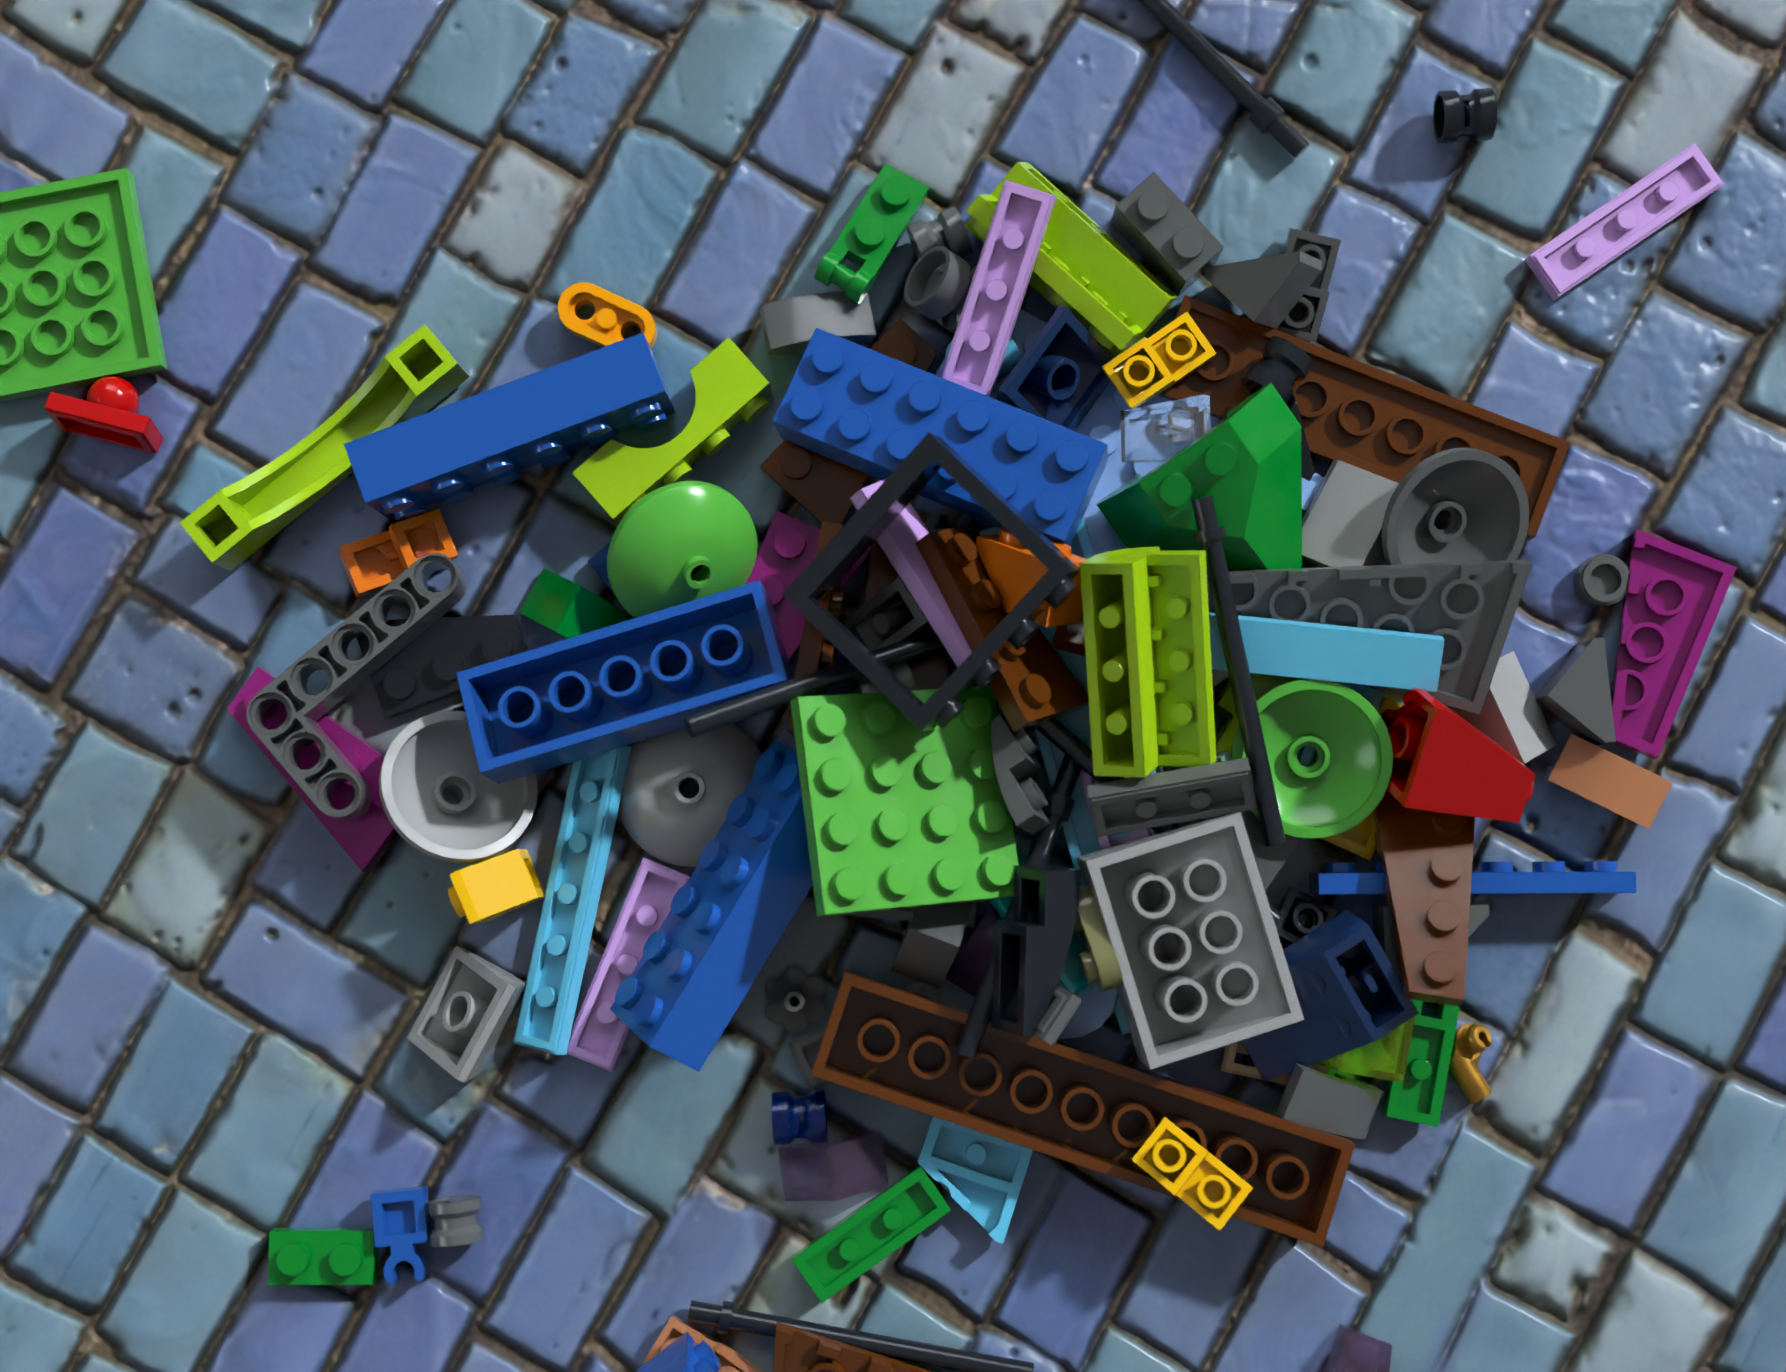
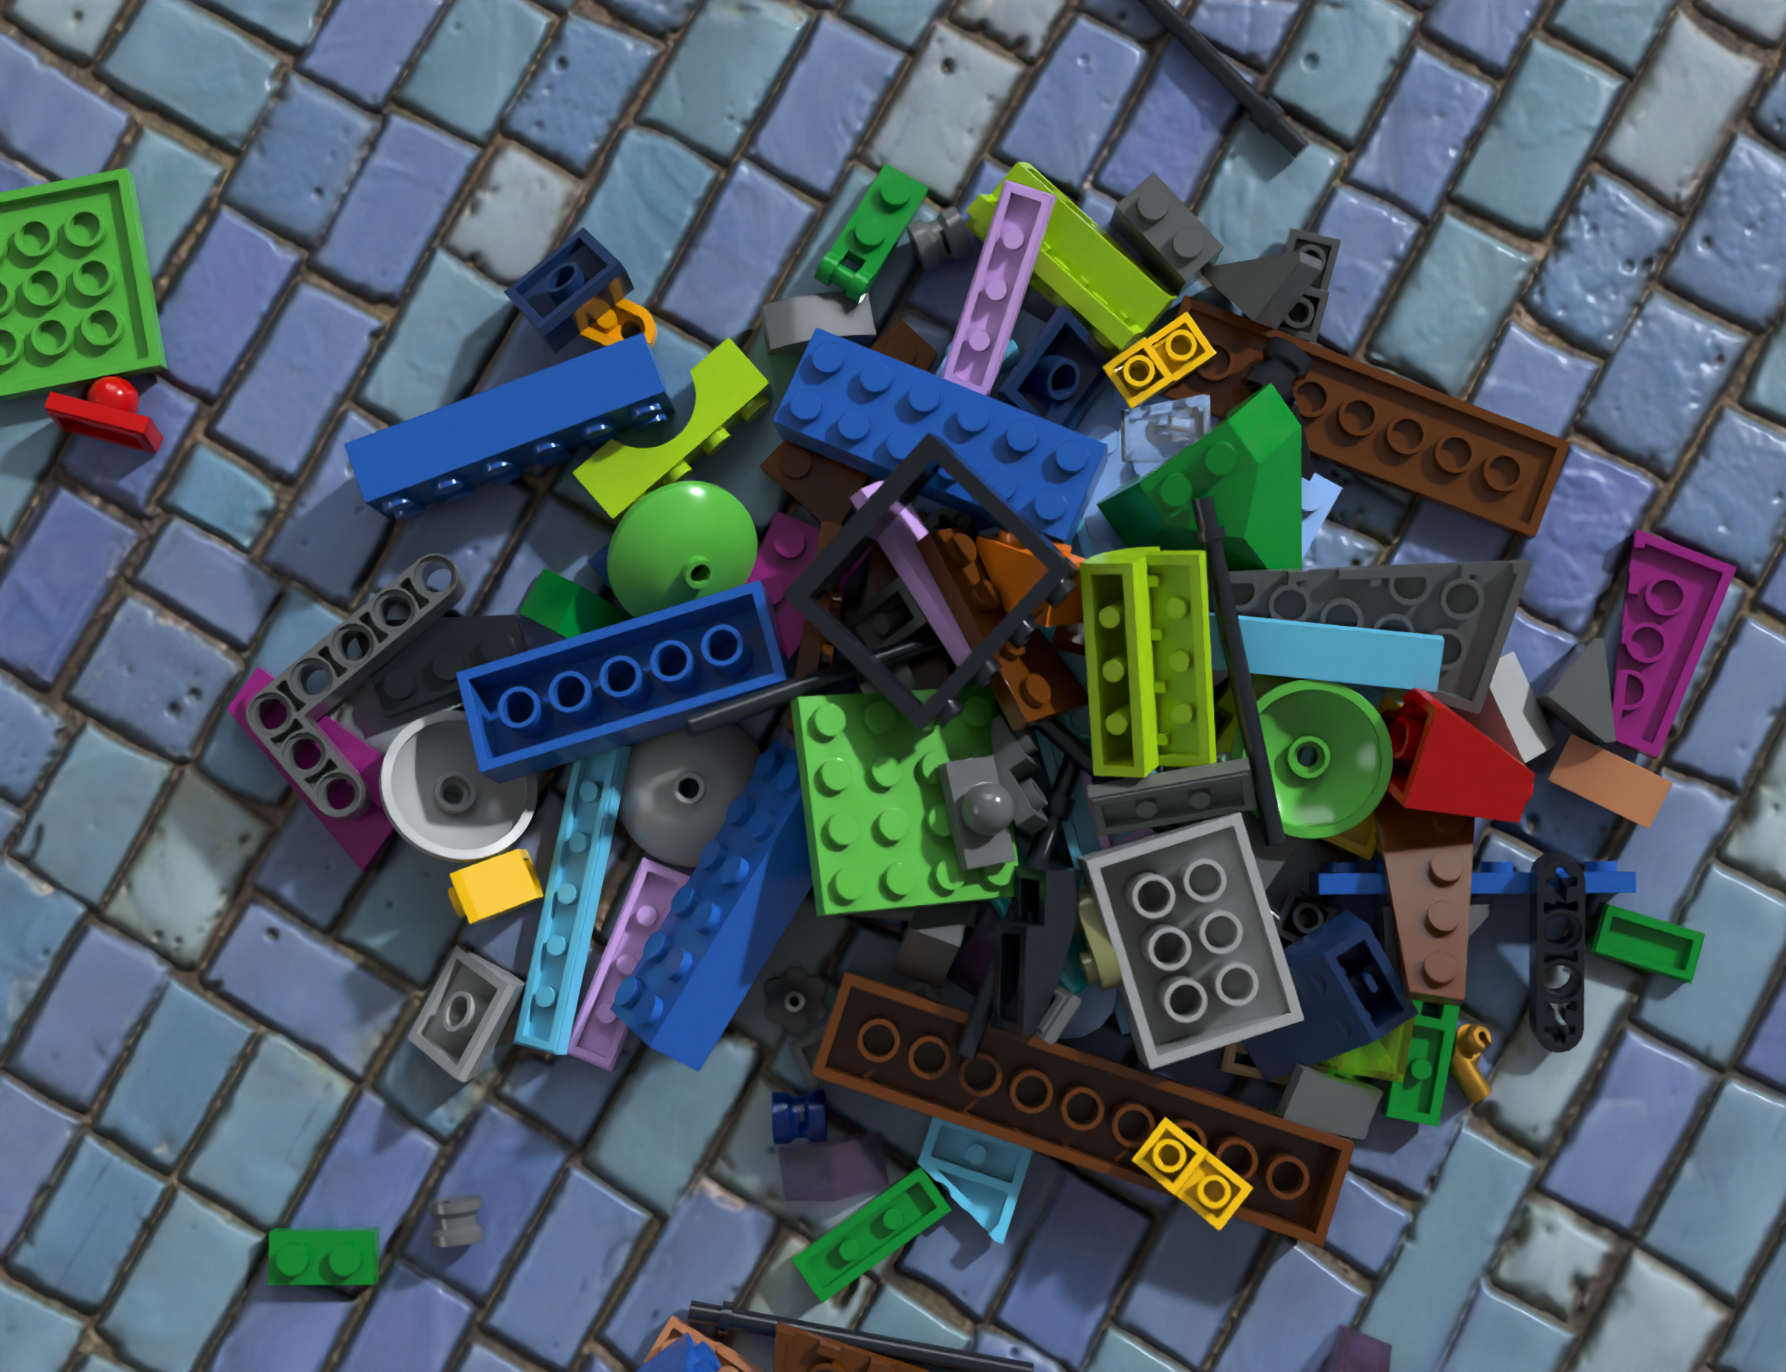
lime arch [180,324,469,571] -> none
orange slope [338,509,458,599] -> none
blue plate [370,1186,432,1284] -> none
dark grey wheel [904,246,976,334] -> none
light grey slope [1302,460,1399,568] -> none
dark grey dish [1382,448,1529,565] -> none
black wheel [1433,88,1497,143] -> none
lavender tile [1525,143,1724,301] -> none
dark grey tile [1574,554,1630,607] -> none
none -> dark blue slope [504,227,635,354]
none -> dark grey tile [938,755,1016,872]
none -> black beam [1529,851,1586,1053]
none -> green tile [1585,903,1705,984]

